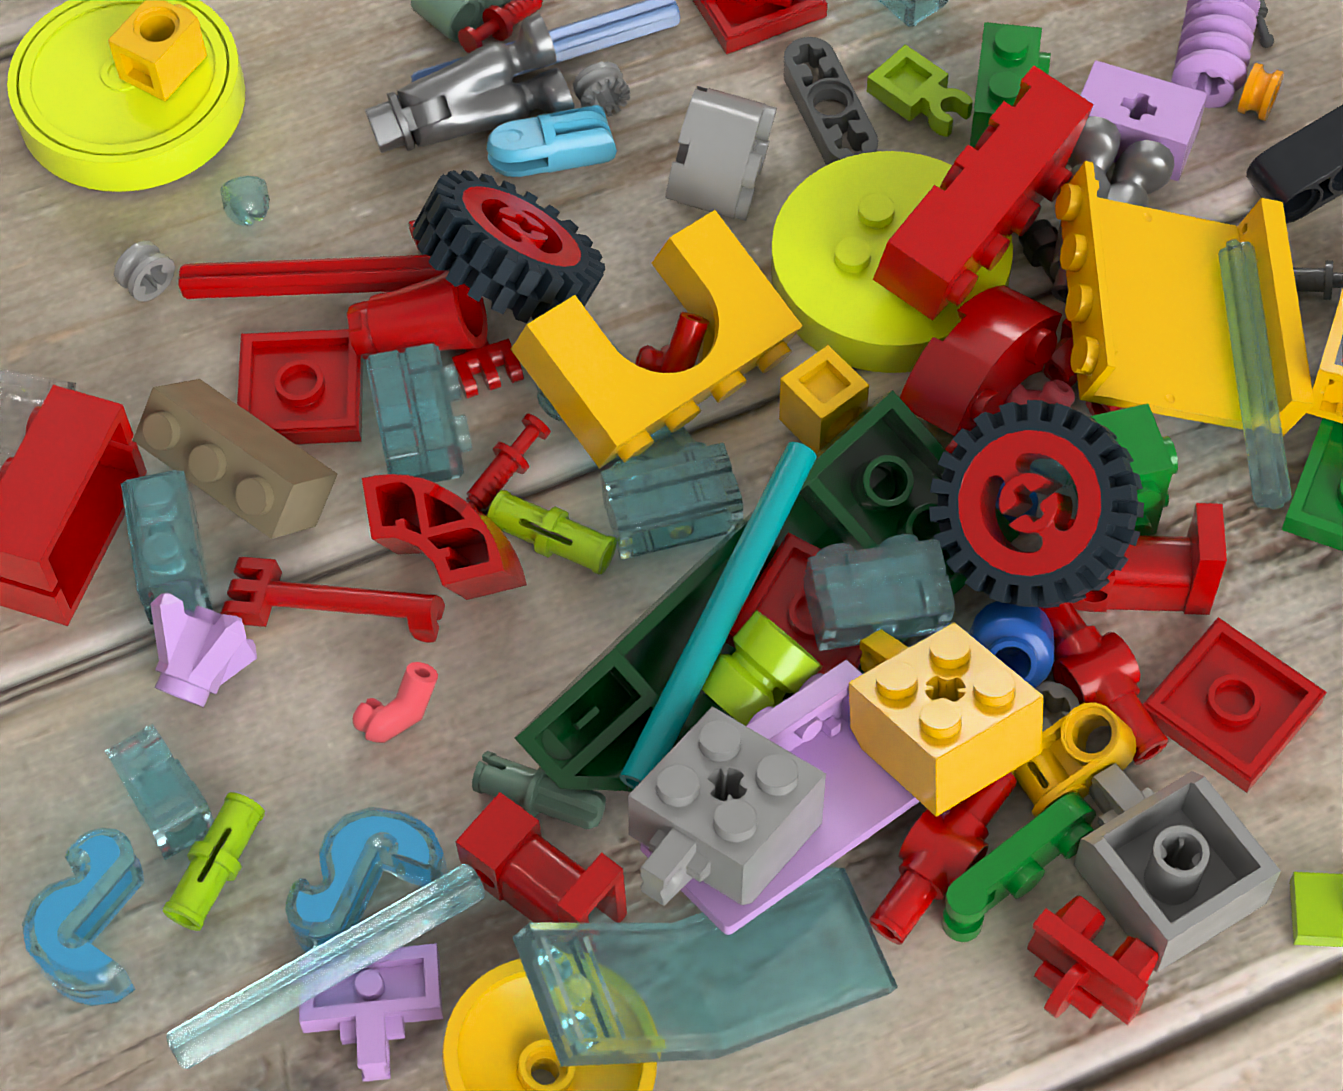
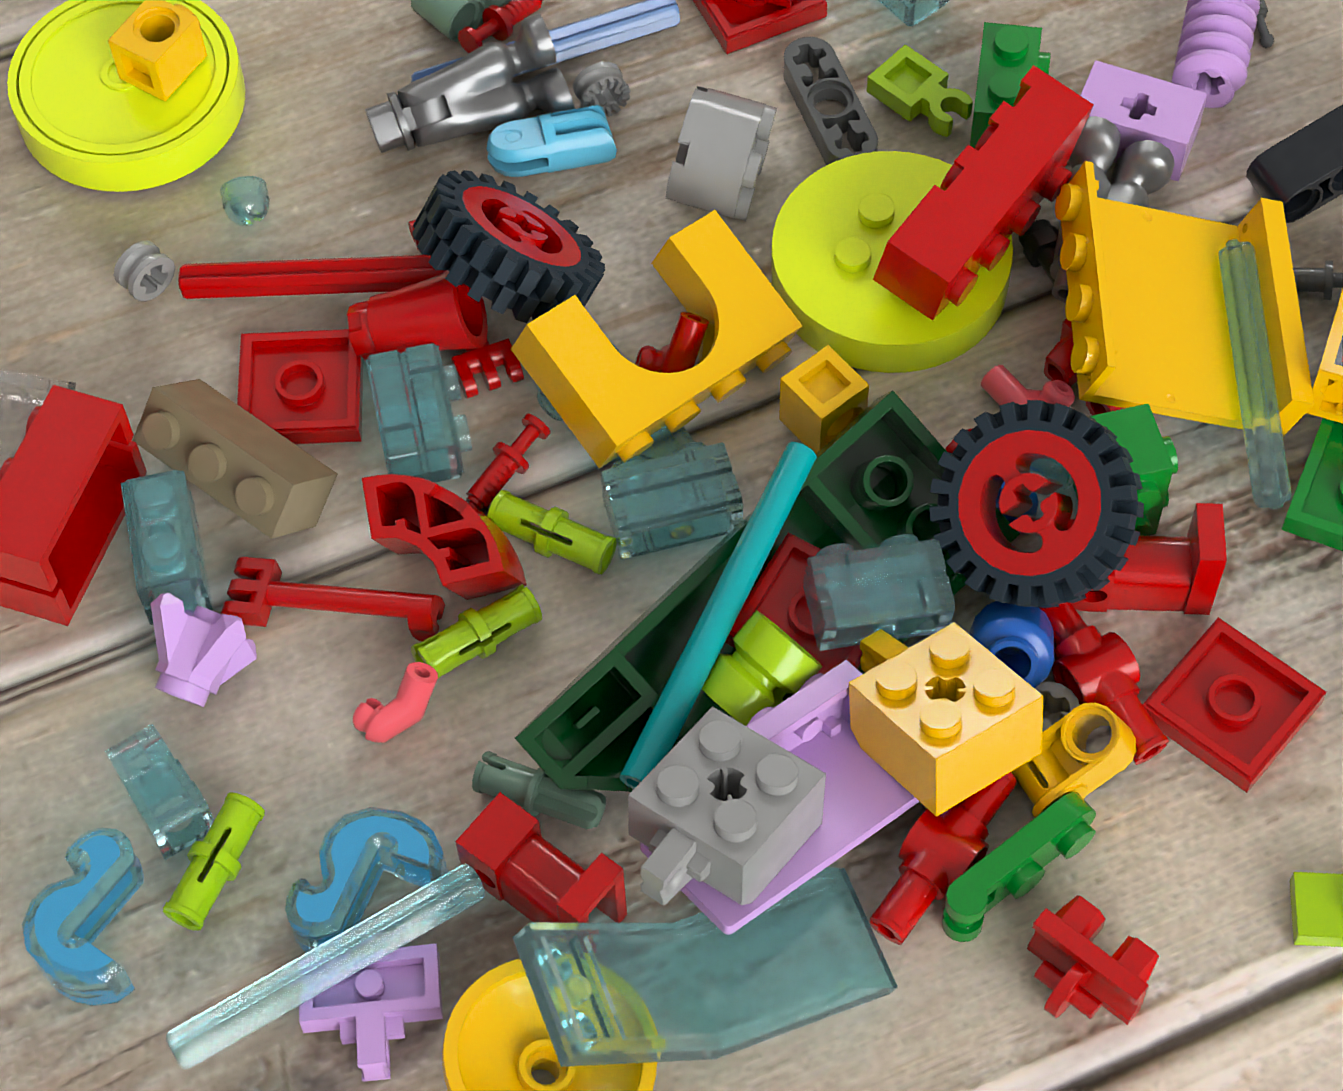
red brick [900,285,1062,436] -> none
light grey hinge [1074,763,1281,973] -> none
light orange bush [1237,63,1284,121] -> none
none -> lime pin [411,584,542,680]

